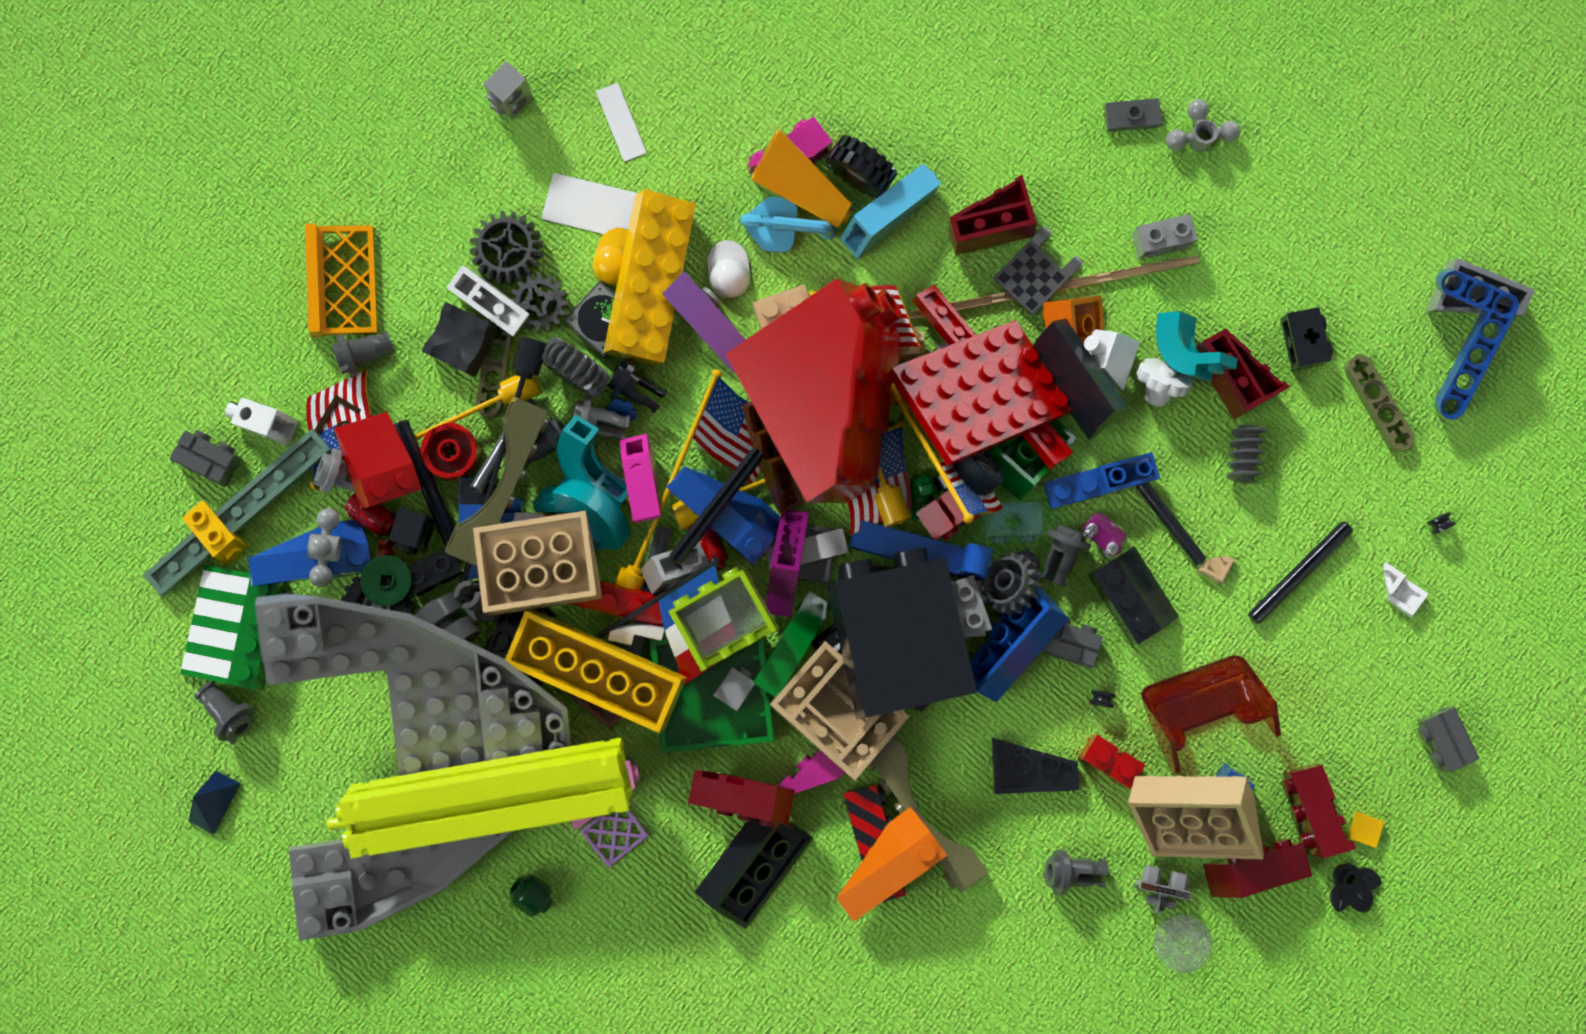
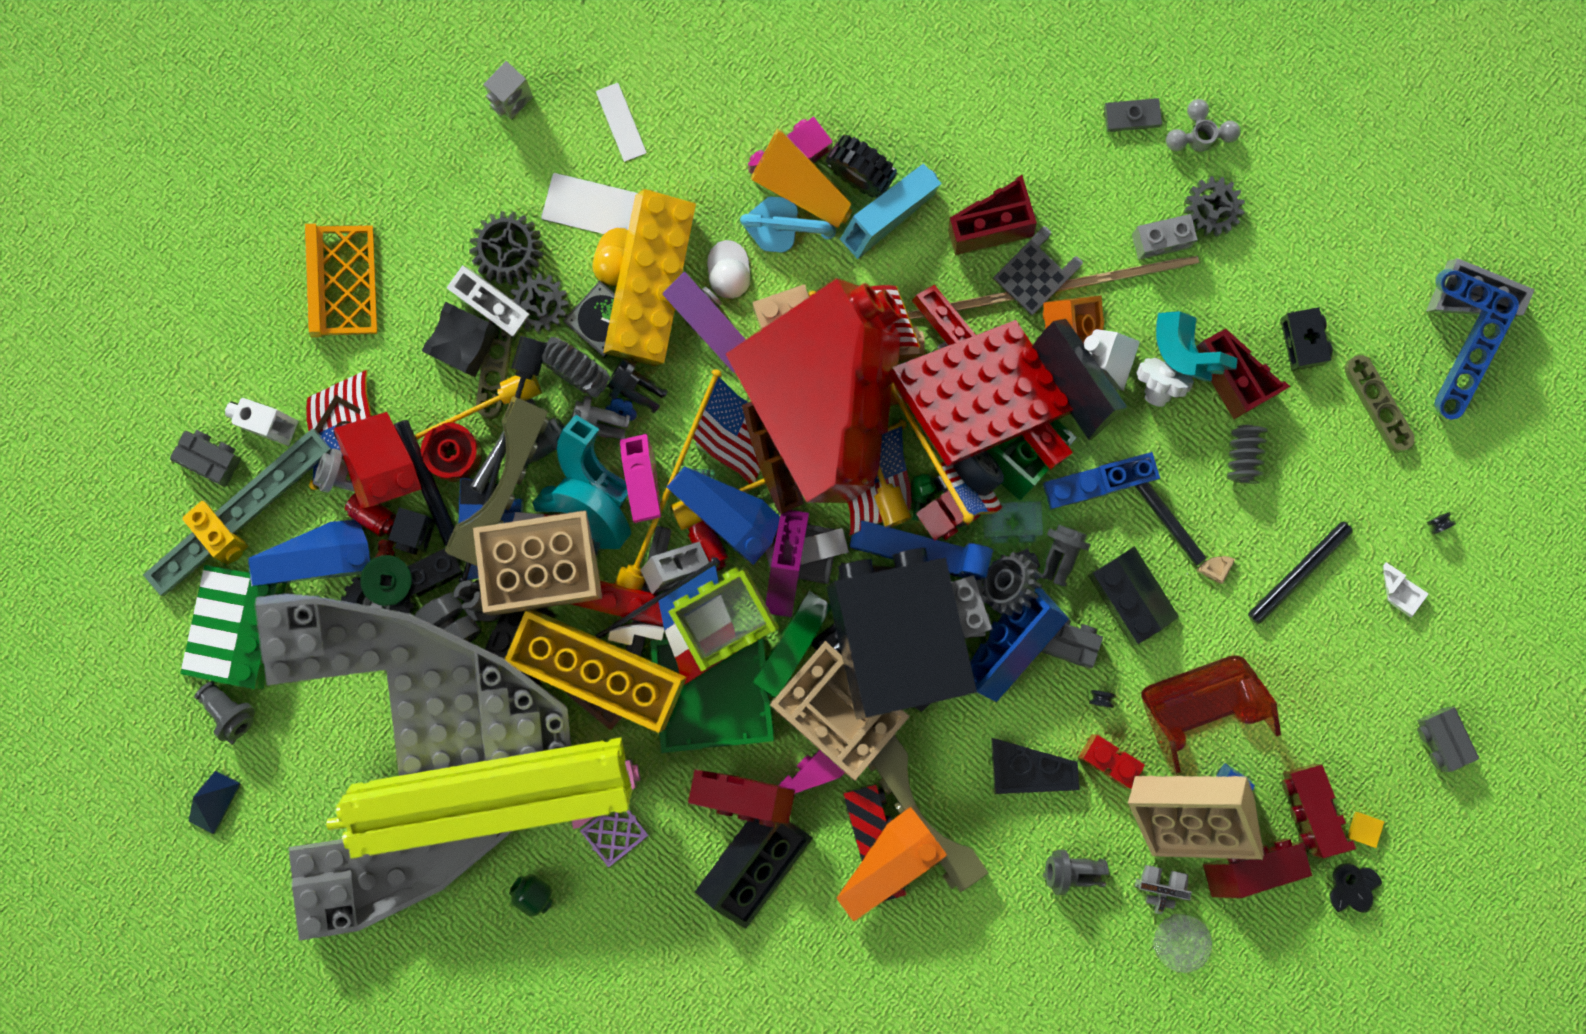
light grey piece [307,508,341,587] -> none
dark grey piece [332,331,394,378] -> none
black axle [669,447,765,565] -> none
light grey brick [713,666,755,711] -> none
magenta piece [1083,512,1127,558] -> none
none -> dark grey gear [1184,176,1245,237]

